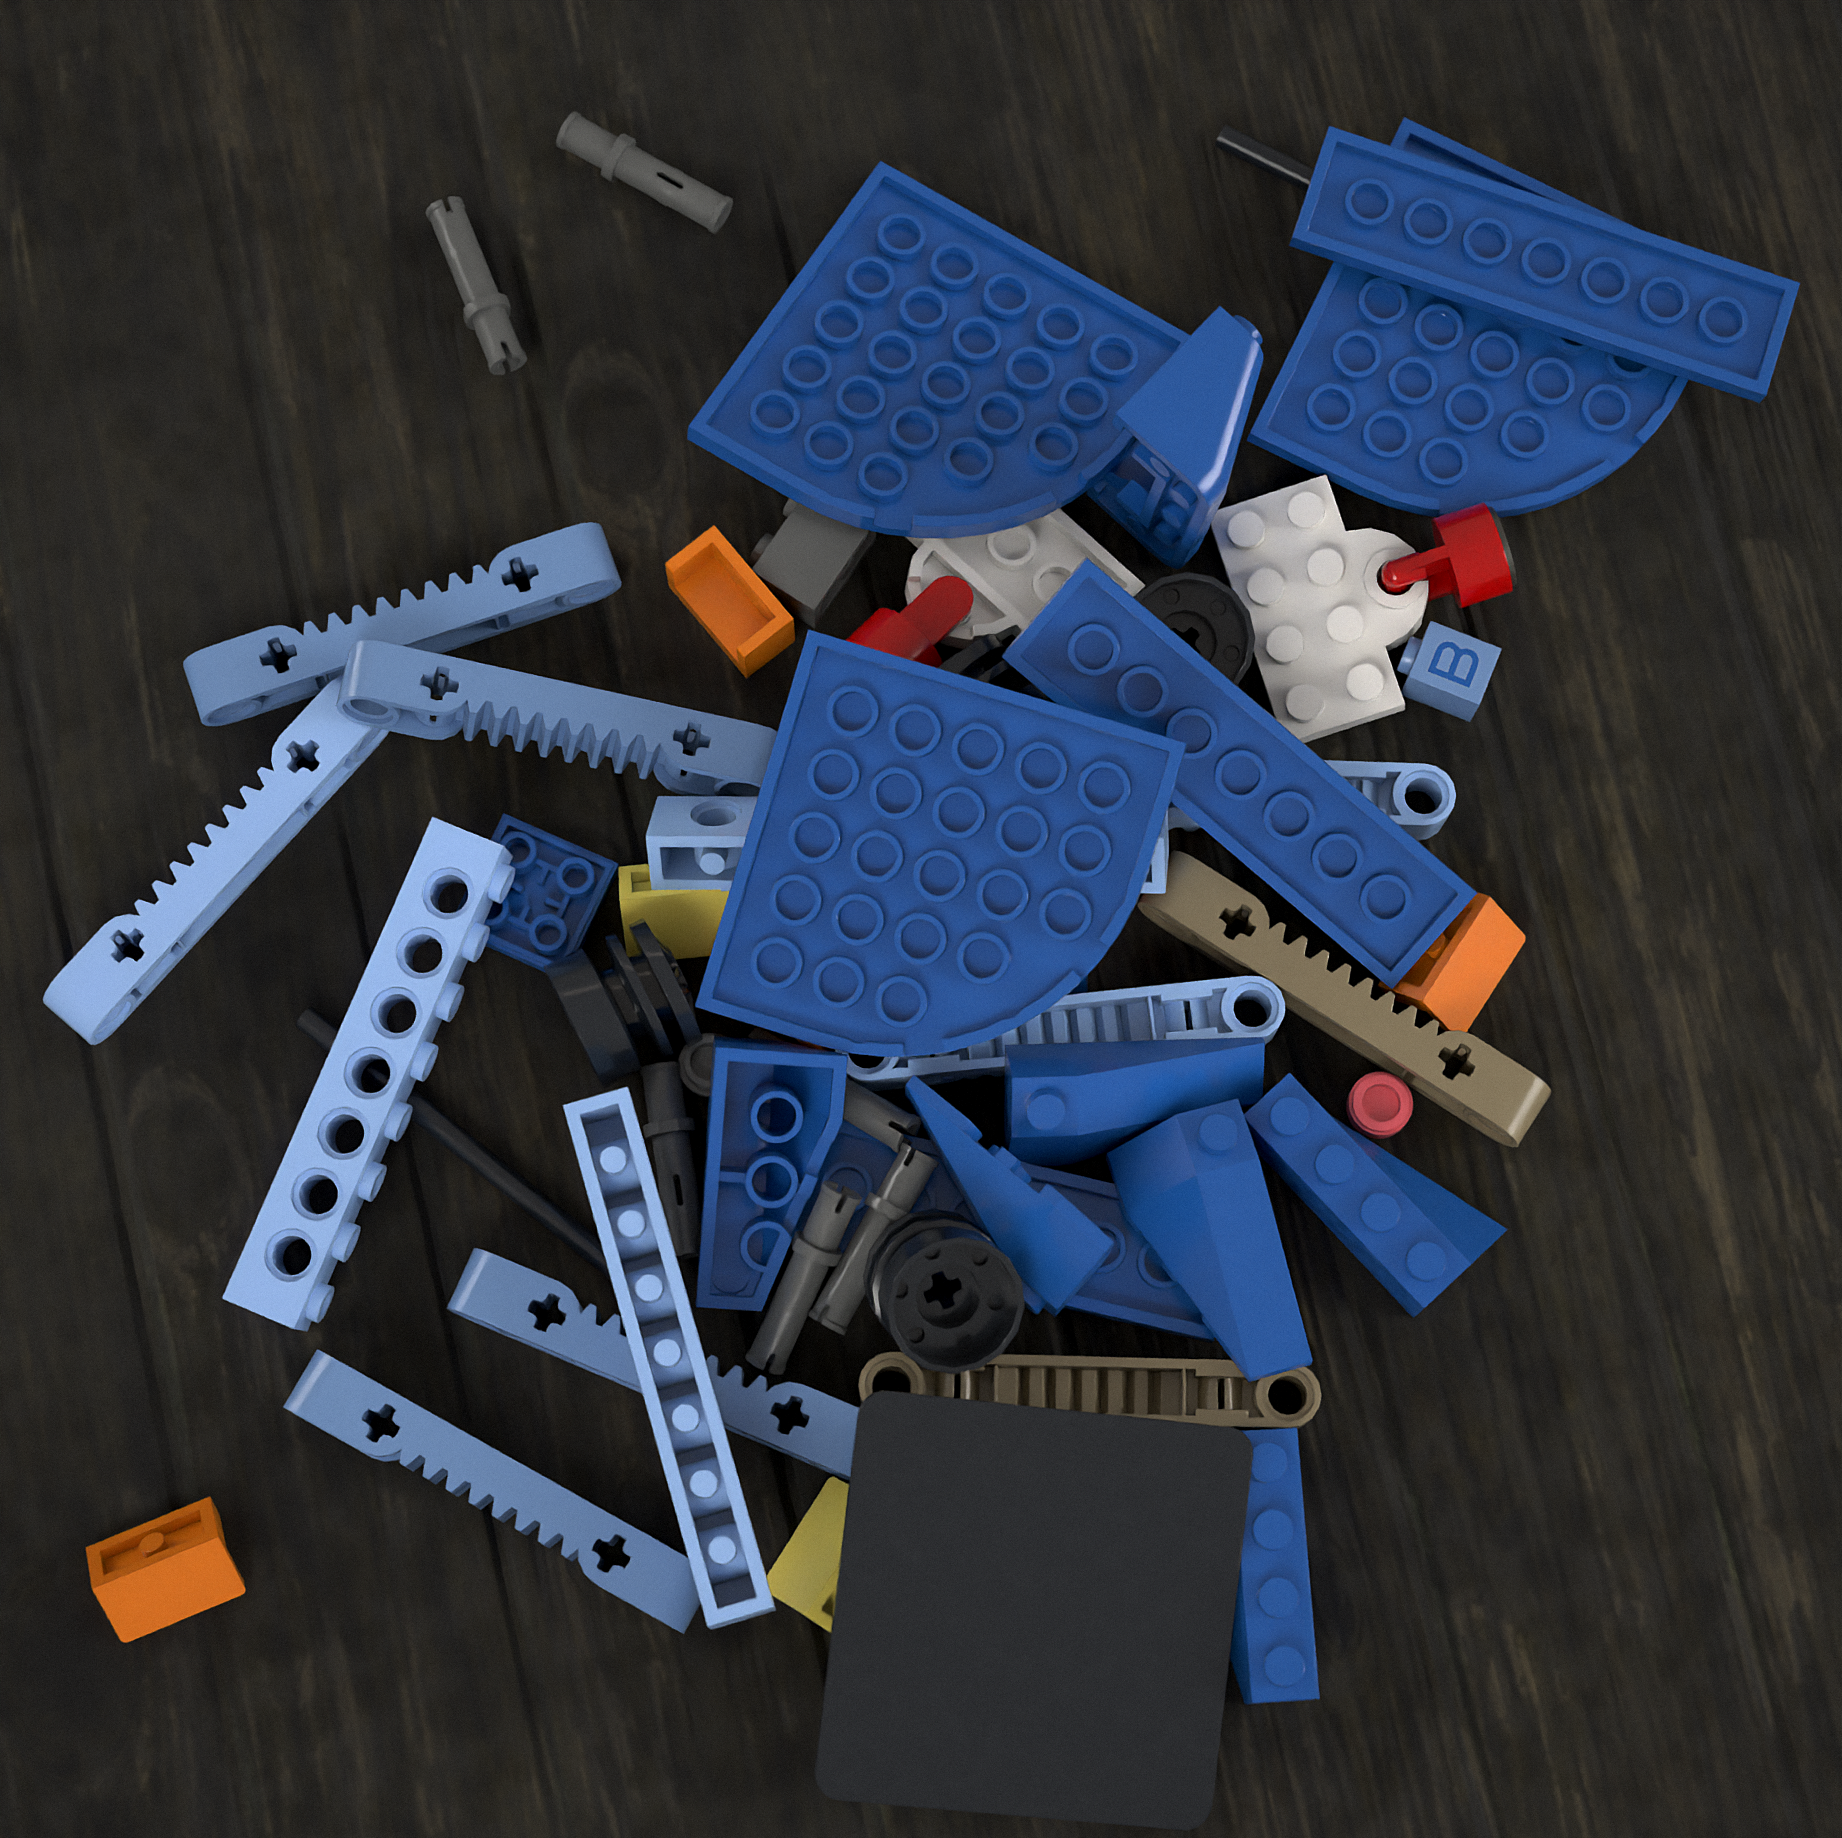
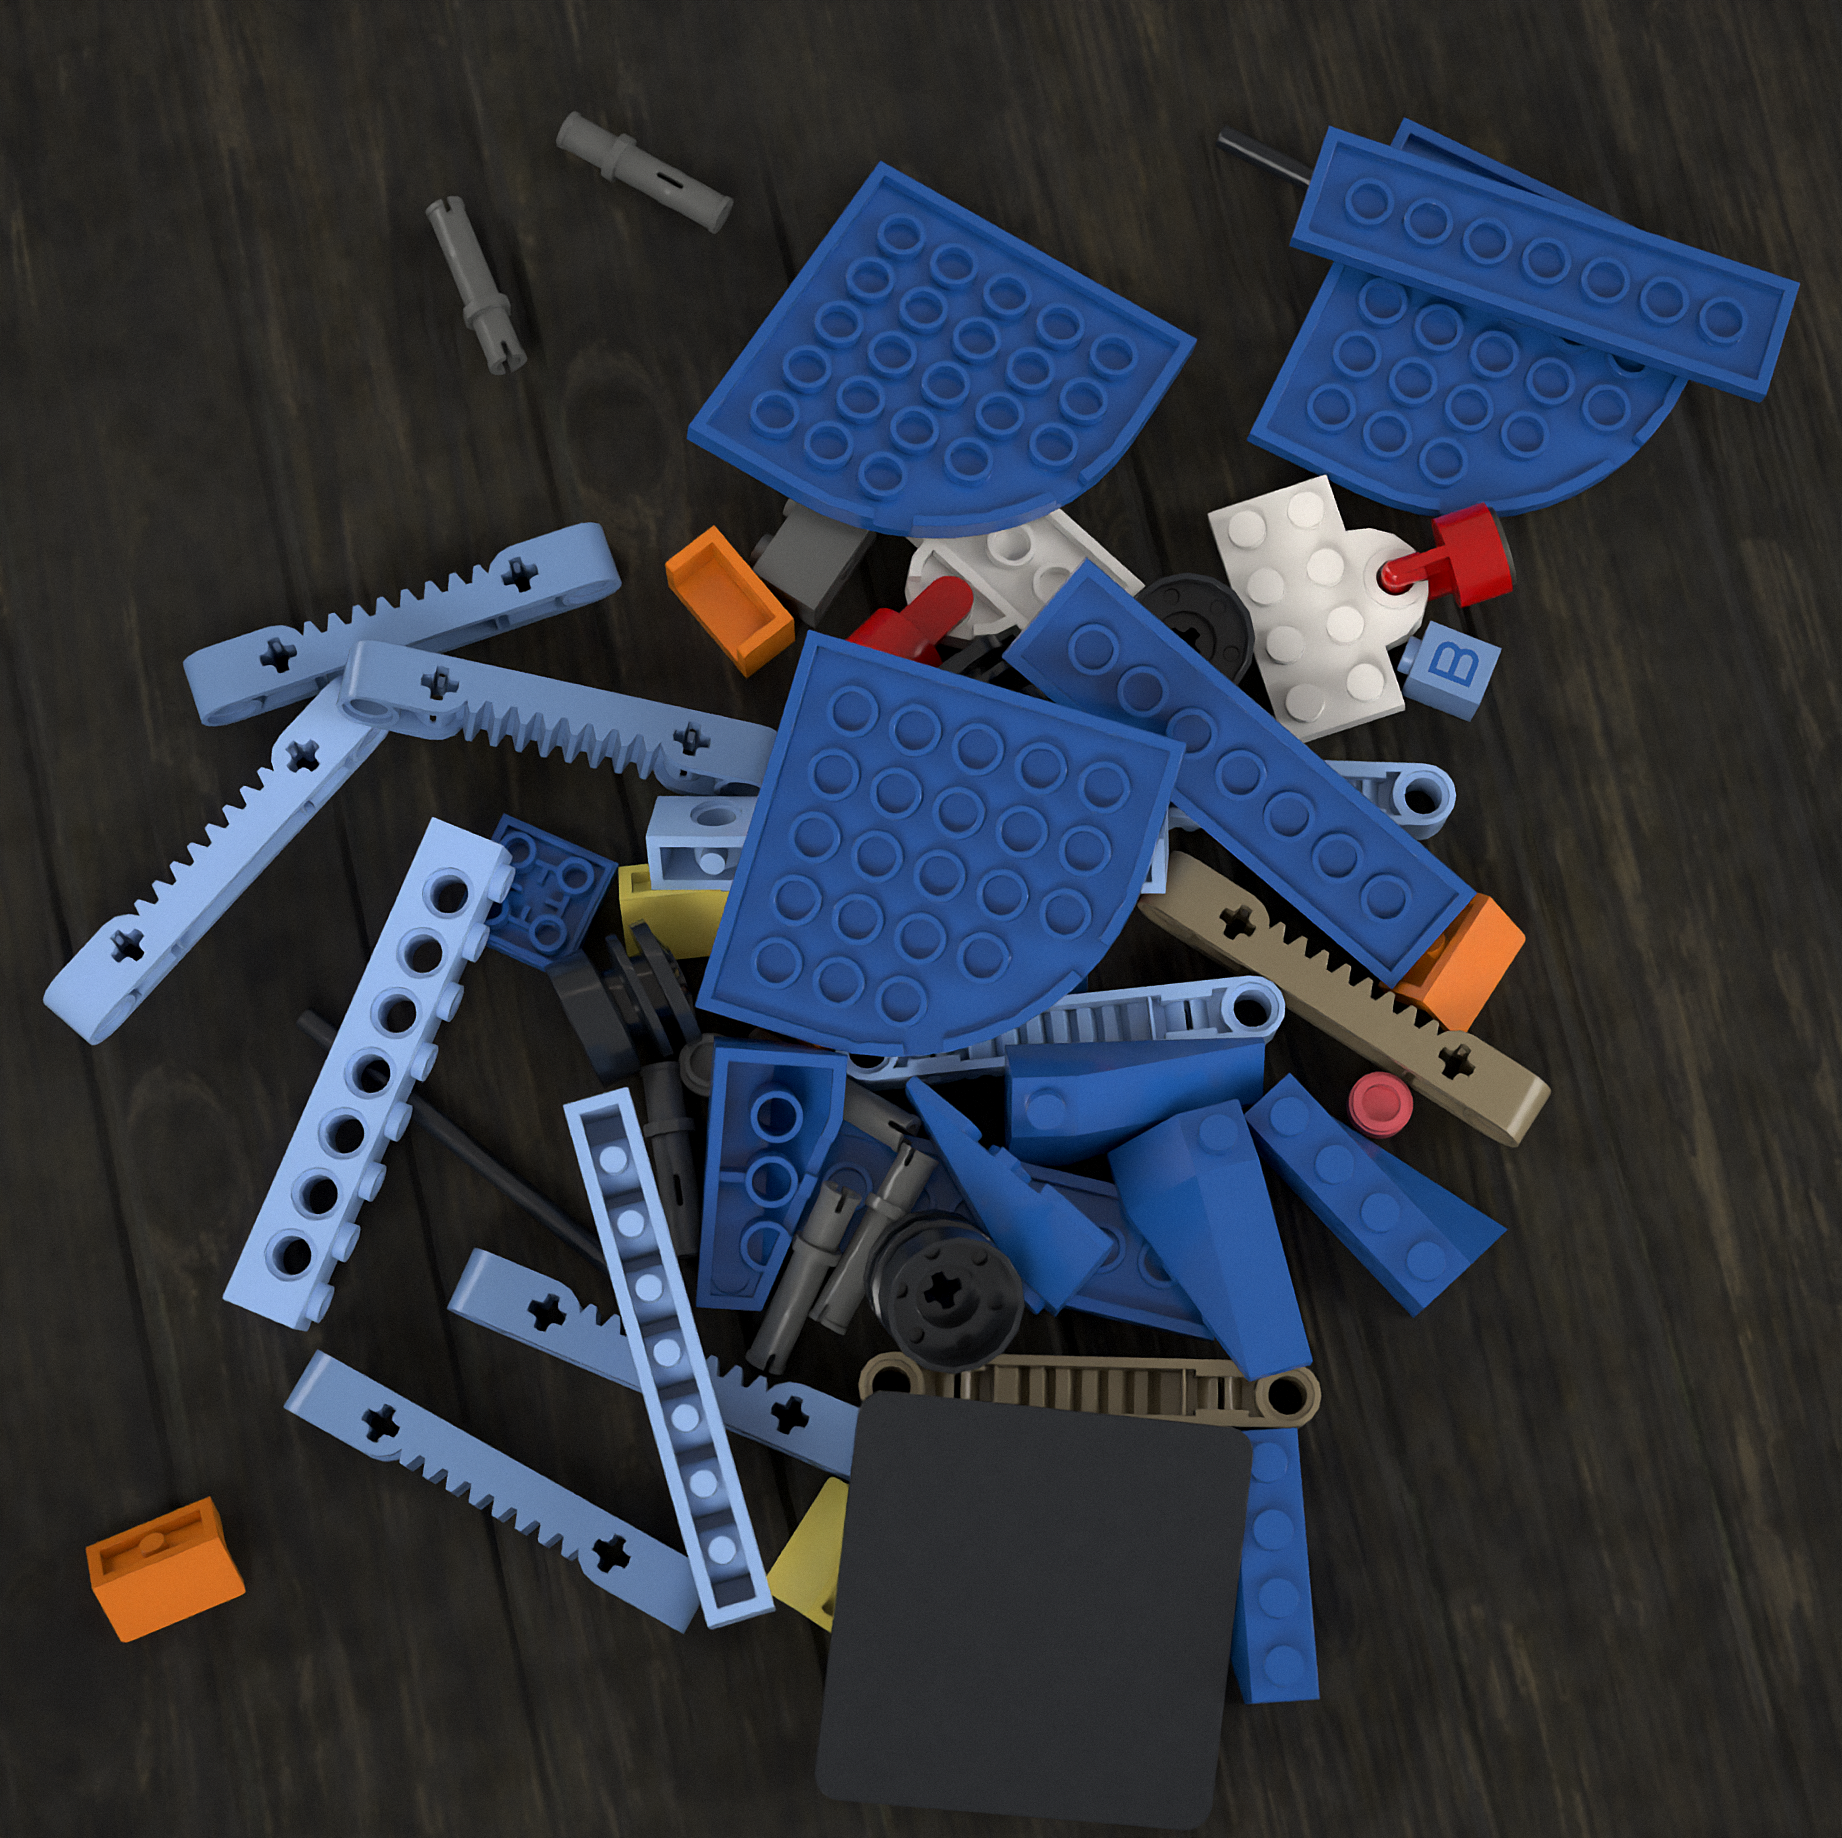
blue windscreen [1086,306,1263,569] -> none

